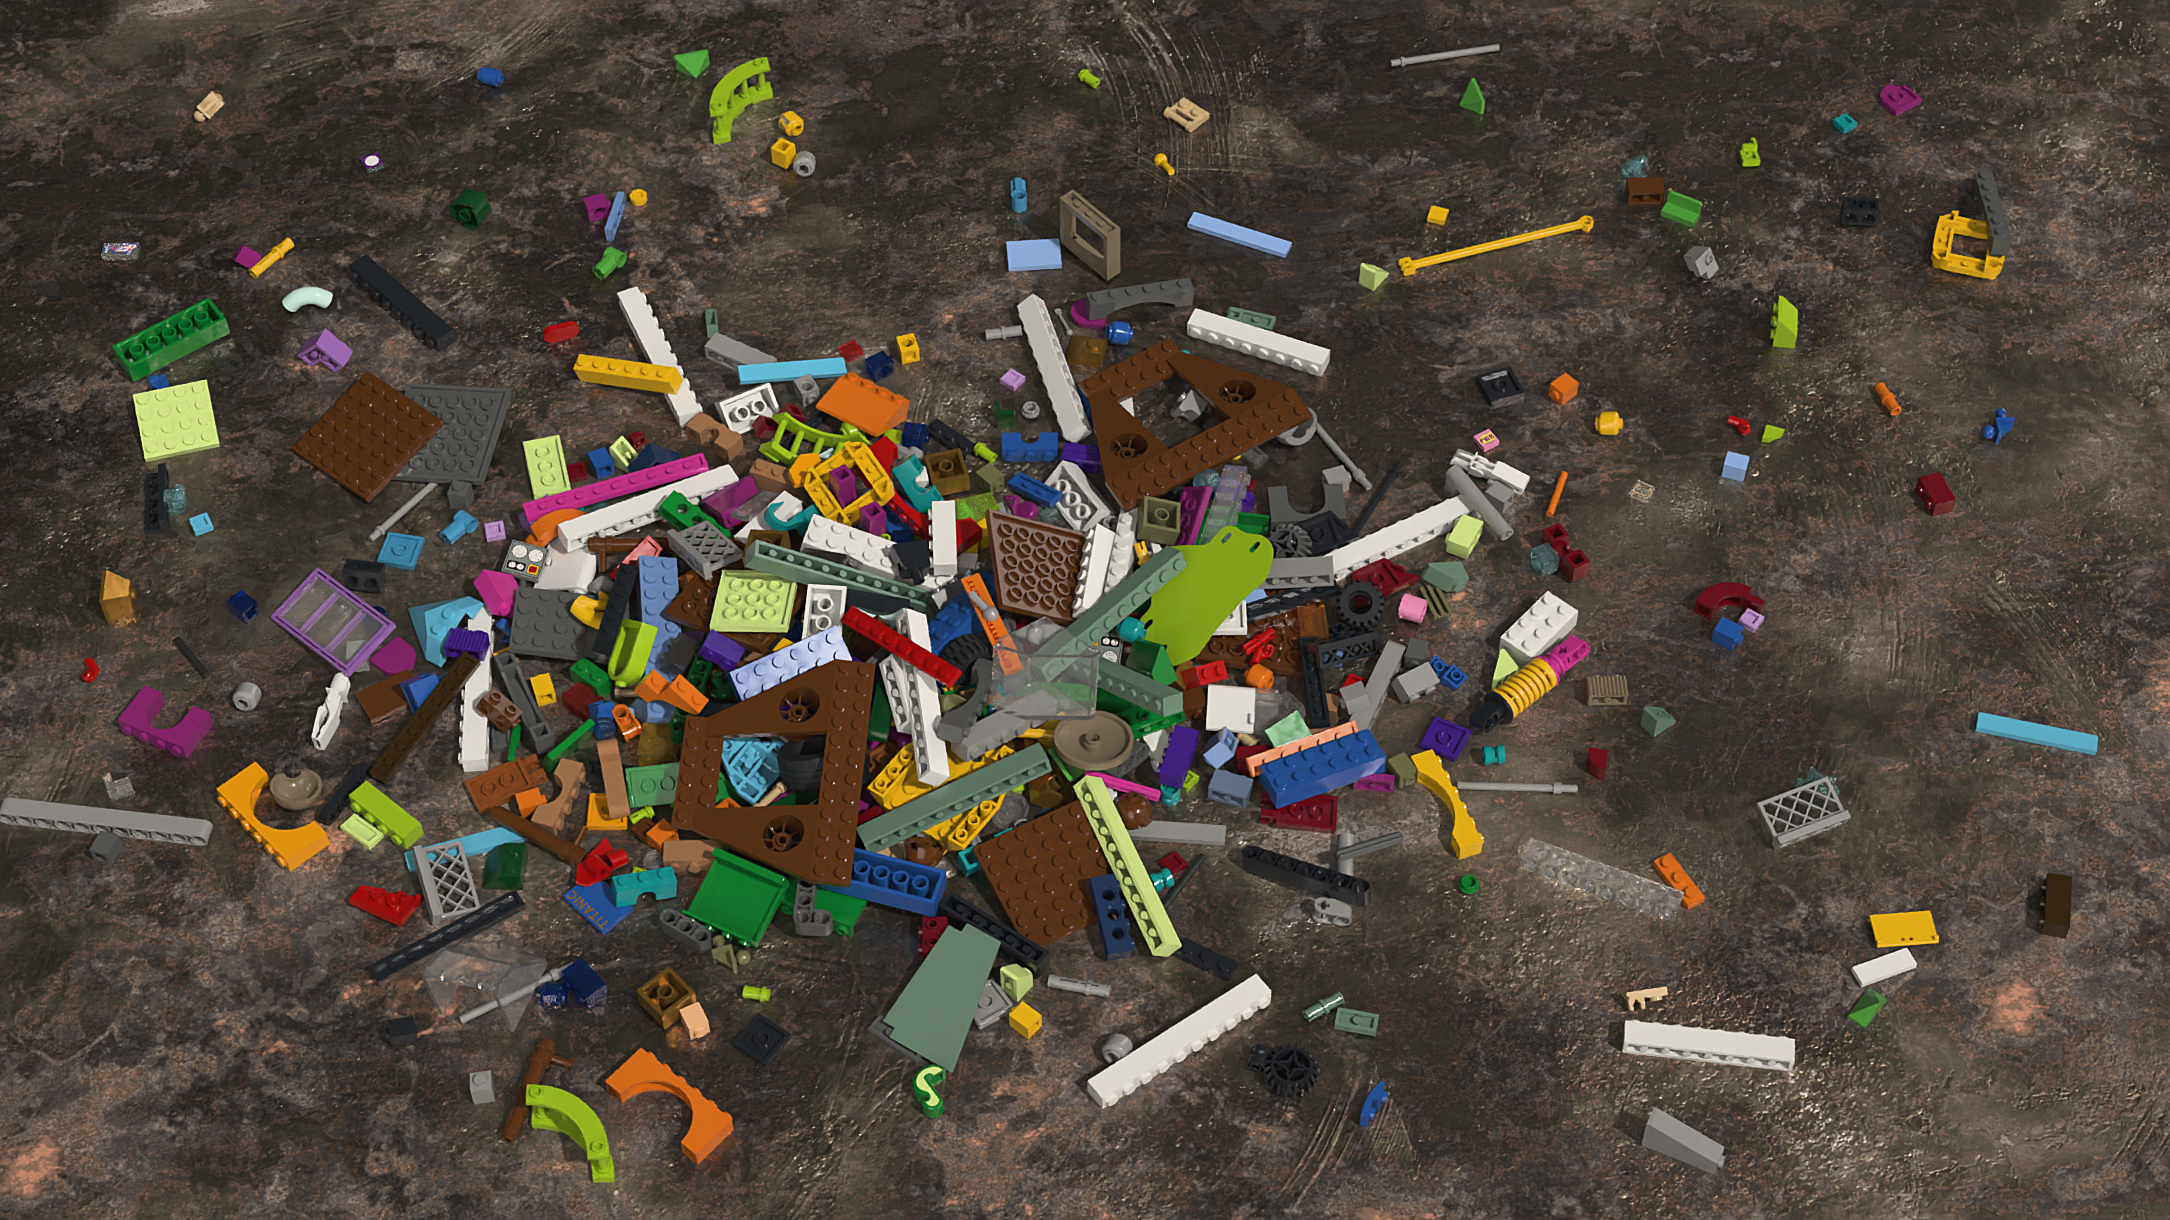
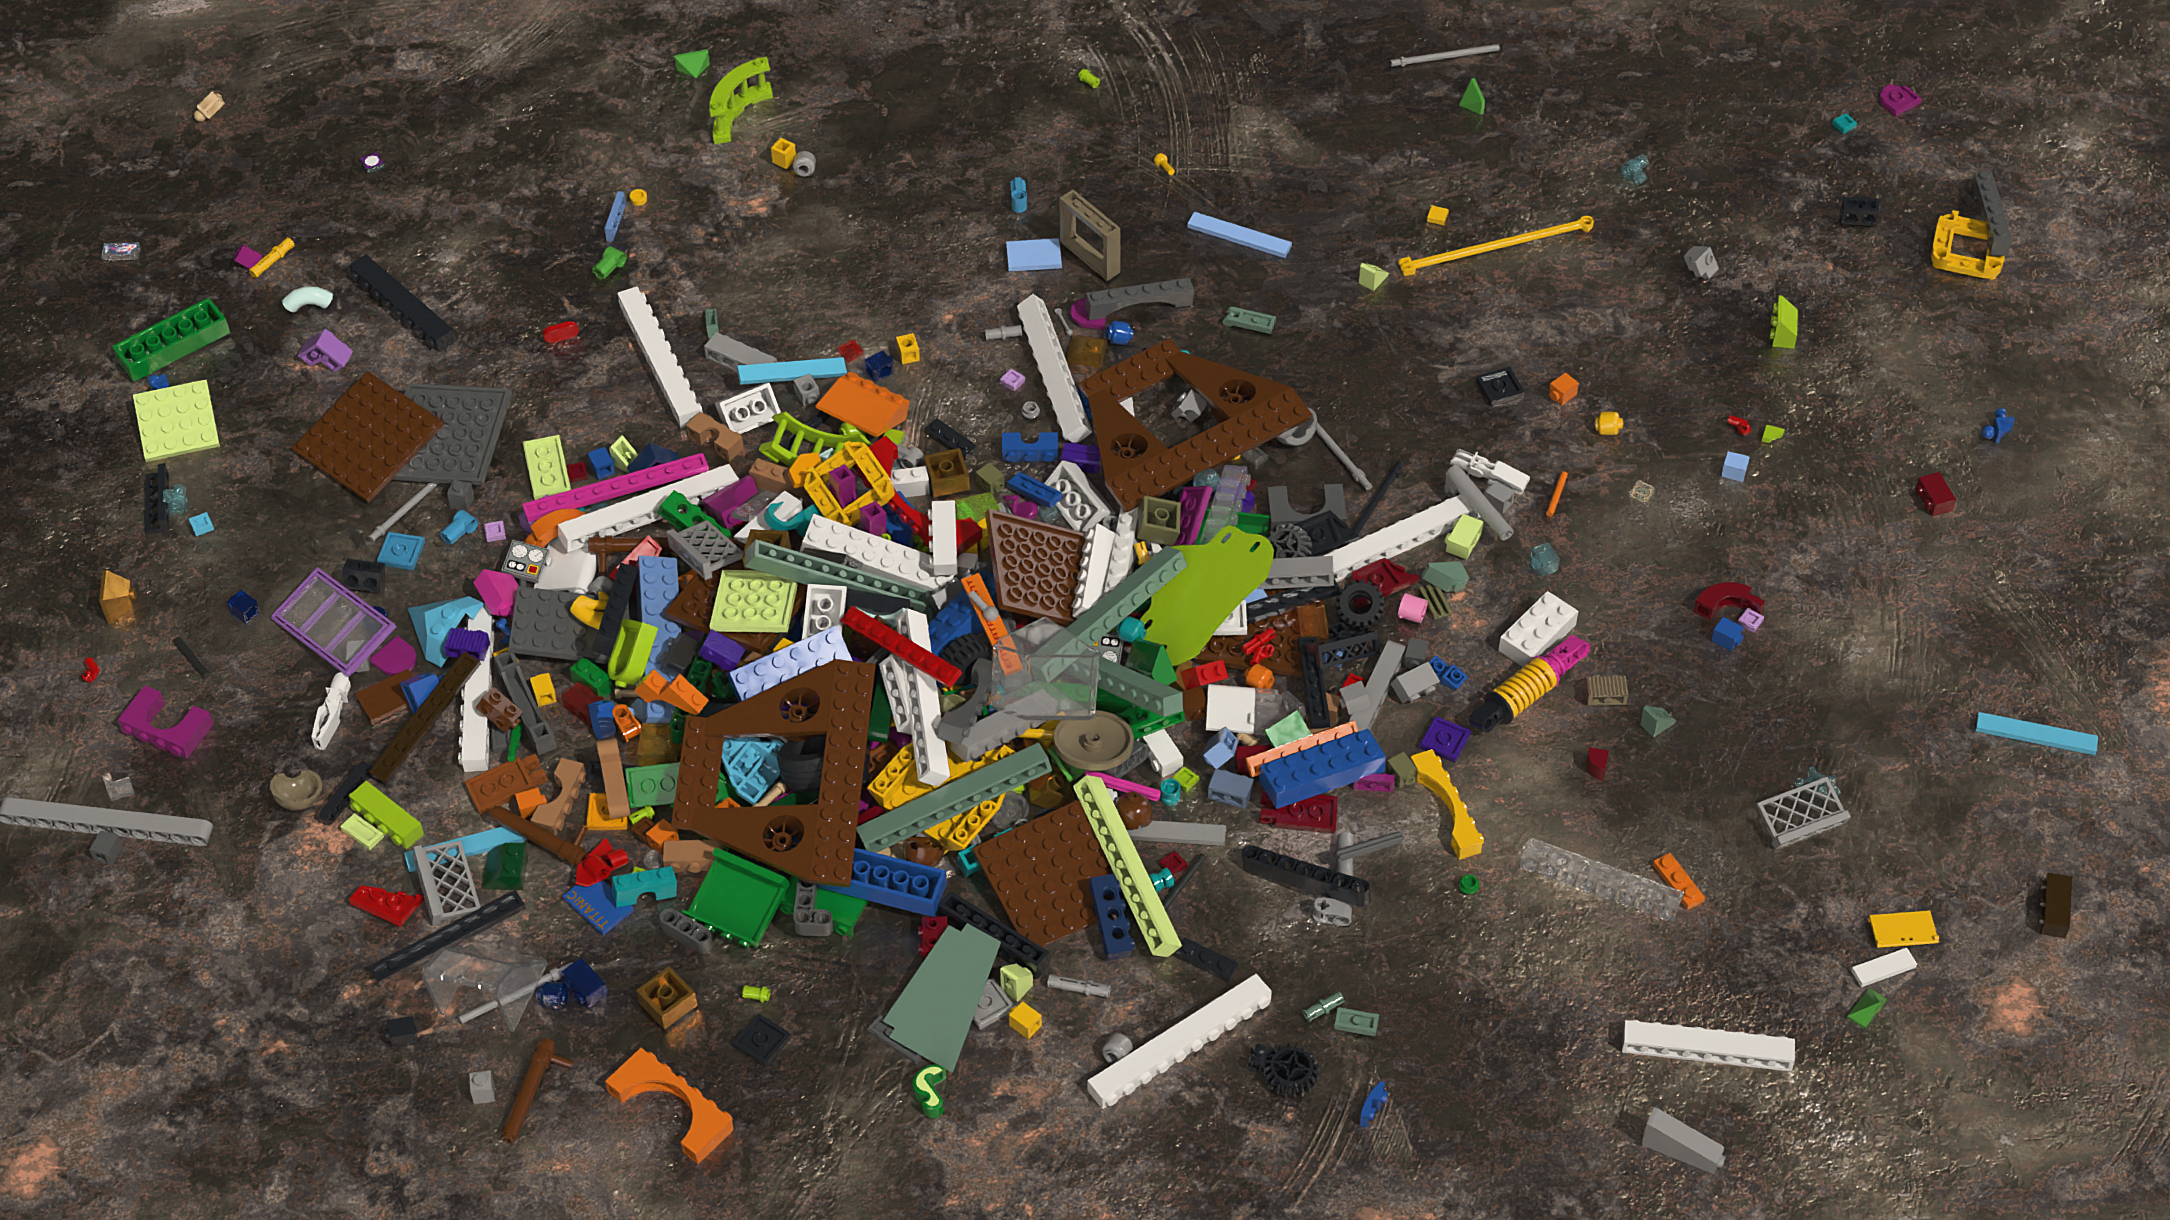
light orange arch [216,762,330,872] -> none
light grey head [233,682,262,711] -> none
dark green brick [450,189,492,230] -> none
blue brick [477,67,504,87] -> none
lime fence [526,1084,615,1183] -> none
green tile [543,719,596,774] -> none
yellow brick [573,354,683,395] -> none
magenta brick [583,193,612,222] -> none
dark red tile [628,431,647,451] -> none
light nougat brick [679,1002,710,1040] -> none
olive piece [711,935,751,973] -> none
dark red brick [752,403,806,439] -> none
yellow head [778,111,804,136] -> none
black torso [889,540,930,585] -> none
teal arch [891,453,944,514] -> none
clear blue brick [901,422,930,450] -> none
lime pin [973,442,997,464] -> none
dark green panel [996,401,1016,429] -> none
dark purple brick [1157,725,1199,789] -> none
tan plate [1163,97,1209,132] -> none
white brick [1187,308,1330,377] -> none
light grey brick [1321,465,1352,492] -> none
light grey bar [1457,782,1578,794] -> none
tile [1473,429,1499,452] -> none
teal wheel [1482,744,1505,766] -> none
yellowish green slope [1491,649,1520,691] -> none
dark red arch [1541,523,1590,583] -> none
tan plate [1621,986,1668,1011] -> none
reddish brown brick [1625,177,1665,205] -> none
bright green panel [1660,190,1702,228] -> none
lime slope [1740,137,1760,167] -> none
orange pin [1874,382,1902,416] -> none

